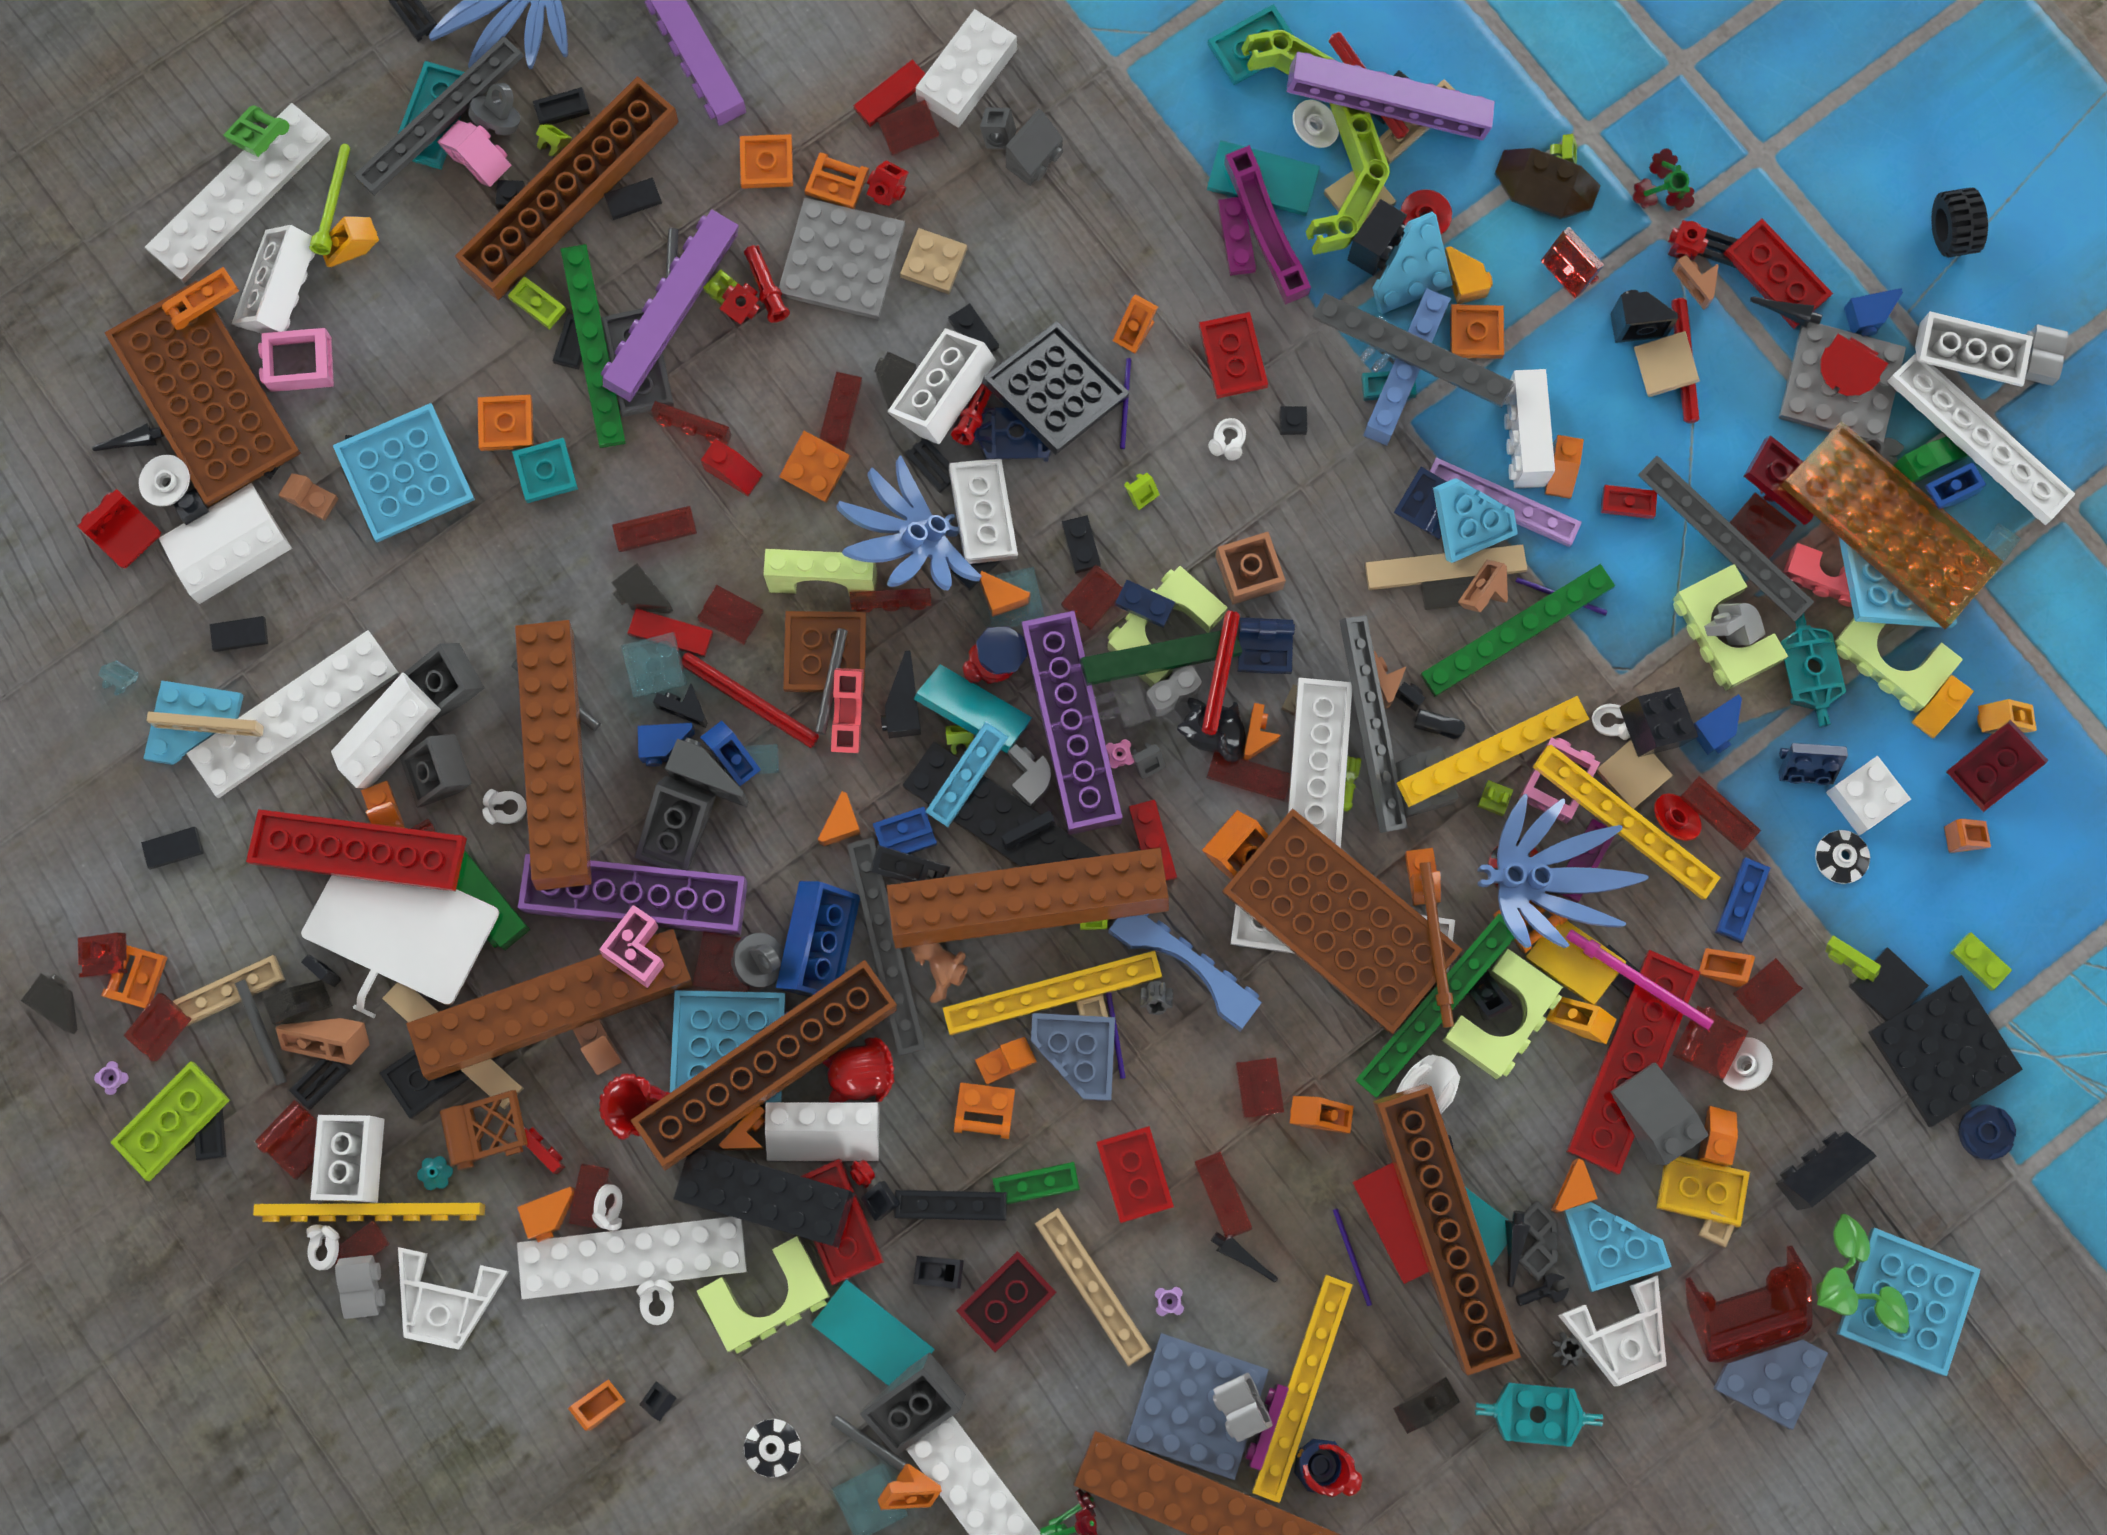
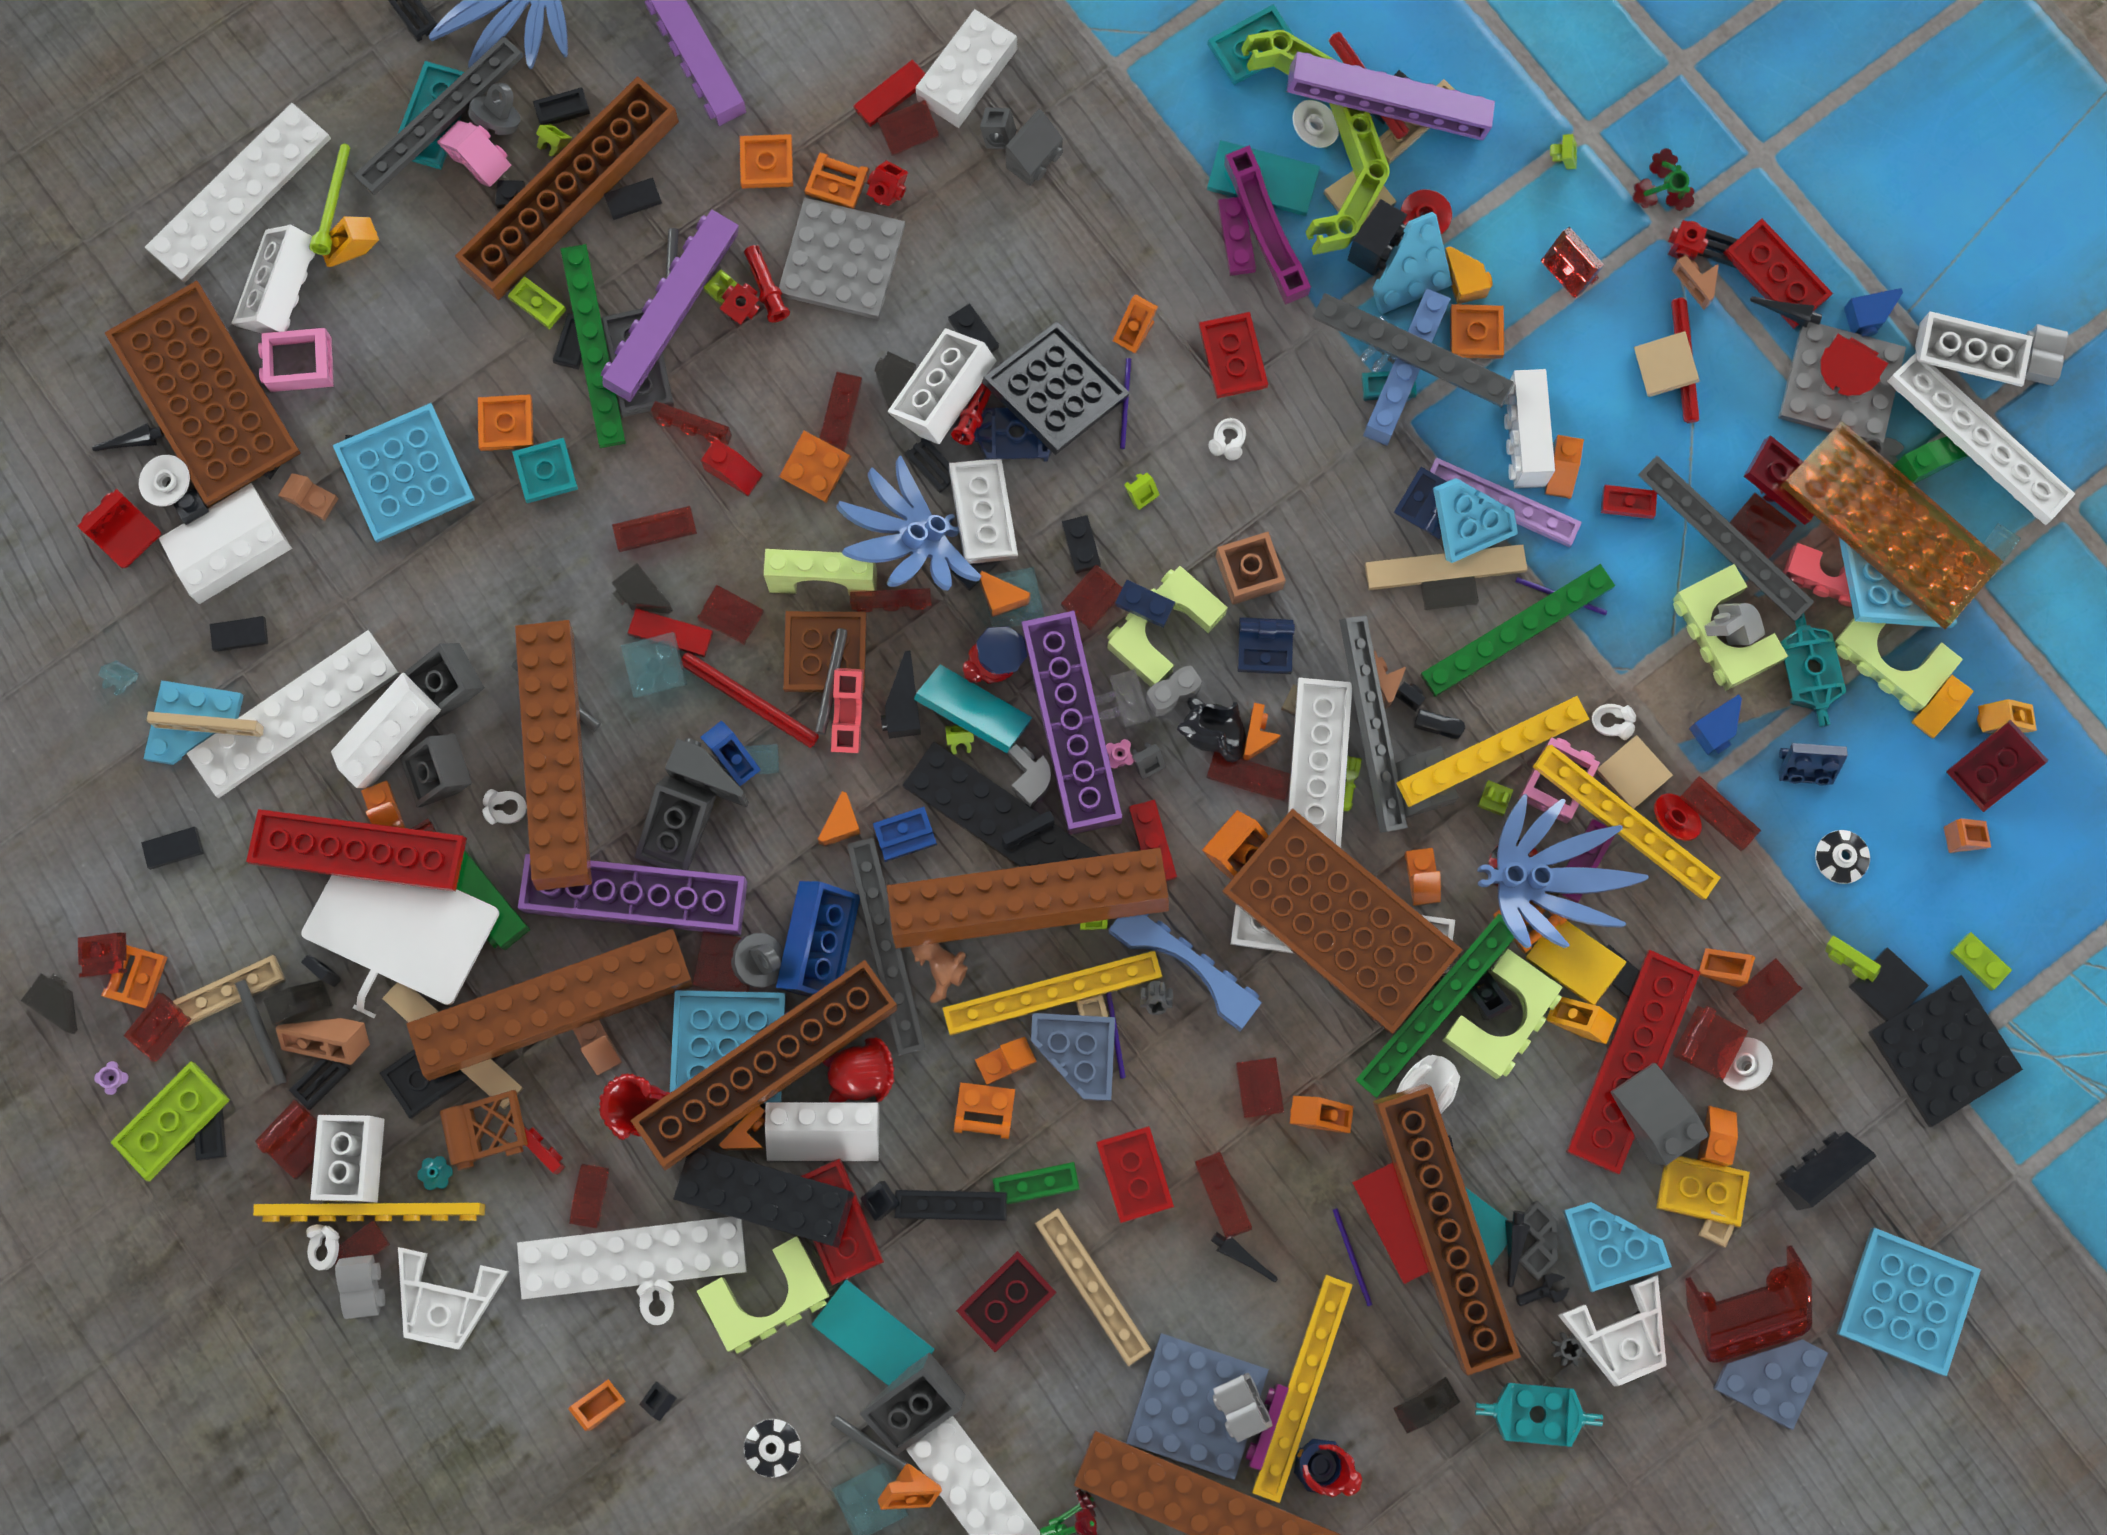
orange plate [162,267,239,330] -> none
bright green plate [223,105,289,157] -> none
orange slope [517,1186,577,1243] -> none
white piece [592,1184,622,1230] -> none
bright pink brick [599,905,664,988] -> none
blue slope [638,723,695,767] -> none
black slope [653,684,708,728] -> none
red plate [850,1160,875,1188] -> none
black plate [870,845,950,883] -> none
tan plate [900,228,967,294] -> none
black slope [913,1256,964,1289] -> none
medium azure tile [925,722,1009,827] -> none
dark green tile [1080,630,1242,686] -> none
lavender plate [1155,1287,1184,1316] -> none
red axle [1202,610,1240,735] -> none
black plate [1280,406,1307,435] -> none
dark orange bar [1420,862,1454,1028] -> none
nougat slope [1458,559,1508,613] -> none
dark brown wedge [1494,148,1601,219] -> none
orange slope [1551,1158,1598,1213] -> none
dark pink bar [1566,929,1714,1030] -> none
black slope [1610,290,1678,343] -> none
black brick [1619,687,1698,757] -> none
blue tile [1715,857,1771,943] -> none
bright green plant [1816,1214,1909,1334] -> none
white brick [1826,756,1911,835] -> none
blue slope [1925,462,1986,509] -> none
black tyre [1931,187,1988,258] -> none
dark blue tile [1958,1104,2016,1160] -> none

